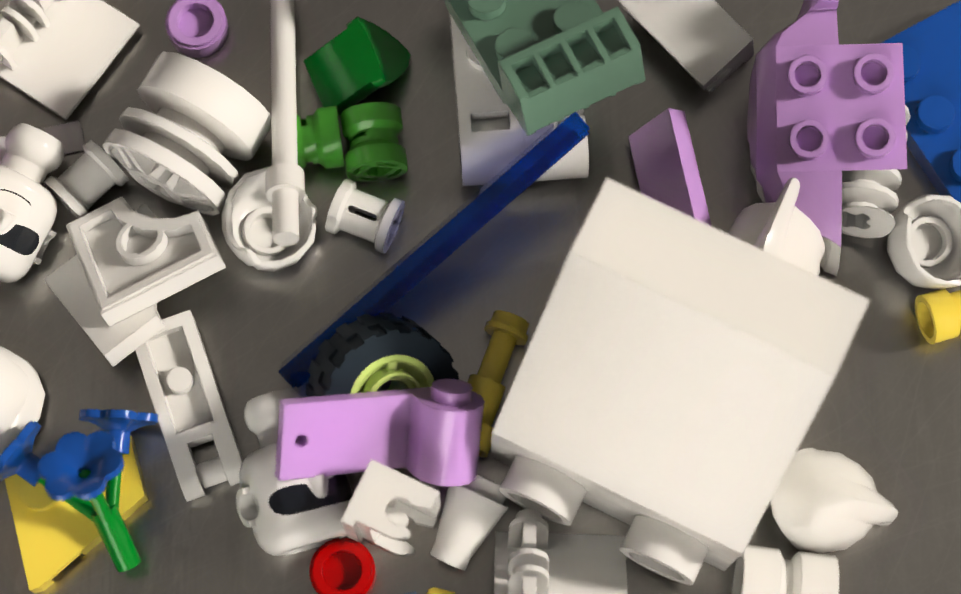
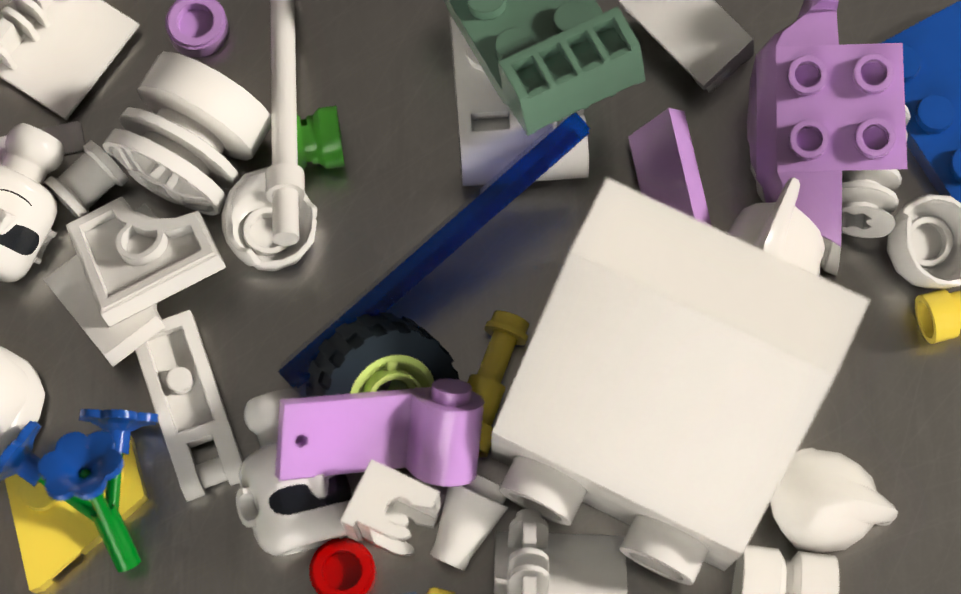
green tile [303,16,411,115] -> none
white bush [325,179,405,254] -> none
bright green wheel [340,102,408,182] -> none

